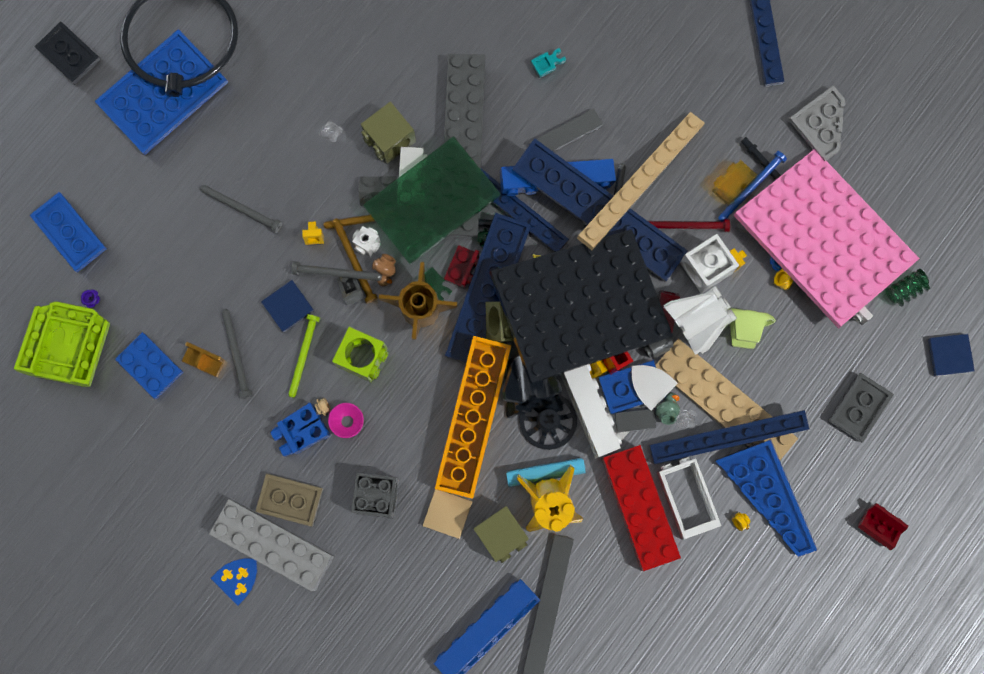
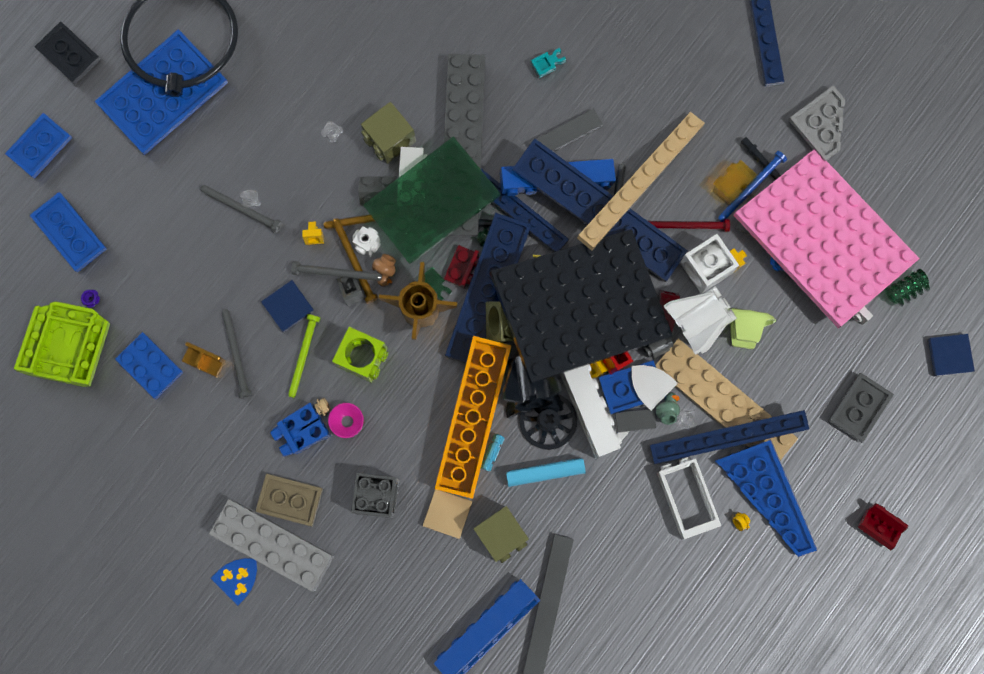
yellow brick [517,465,583,532] -> none
red brick [602,445,681,571] -> none
yellow tile [774,269,793,290] -> none
none -> blue plate [5,113,72,179]
none -> clear plate [240,190,260,208]
none -> medium azure axle [481,434,505,471]

